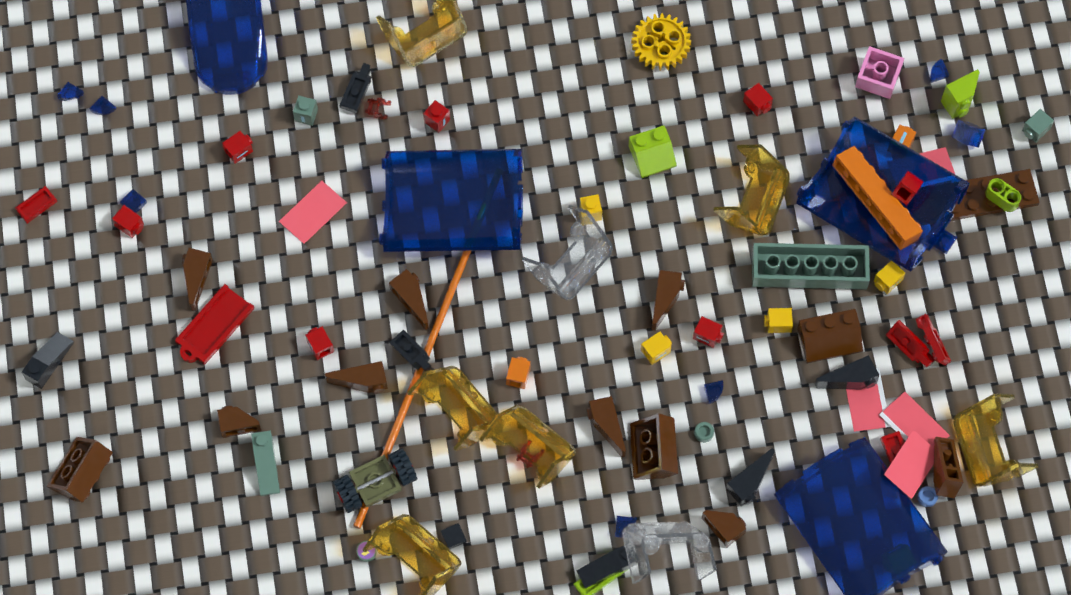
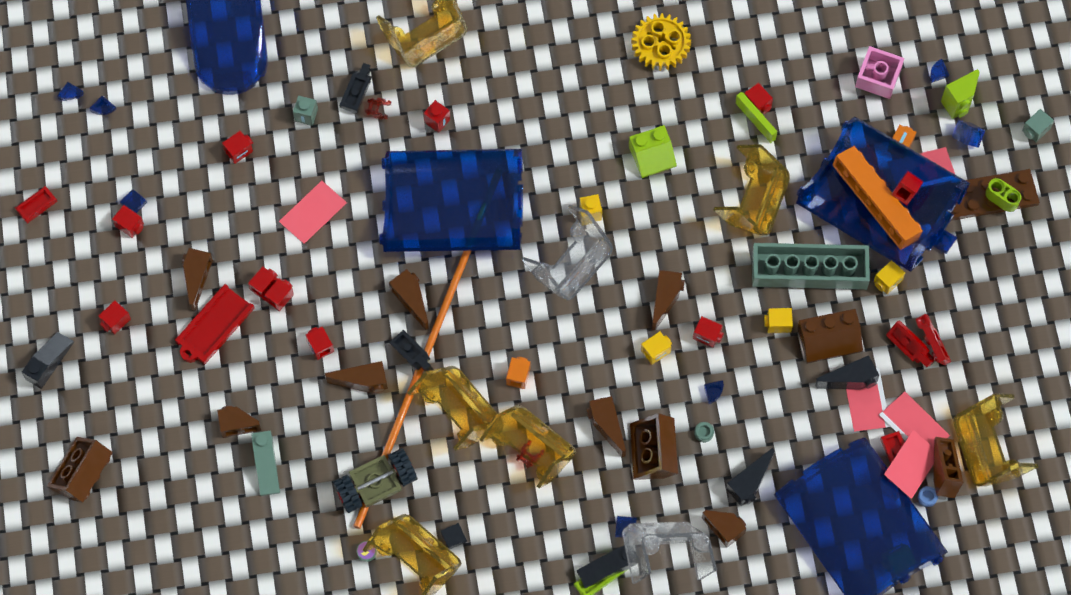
none -> red brick [98,301,131,335]
none -> red piece [248,266,294,312]
none -> lime tile [735,92,777,143]

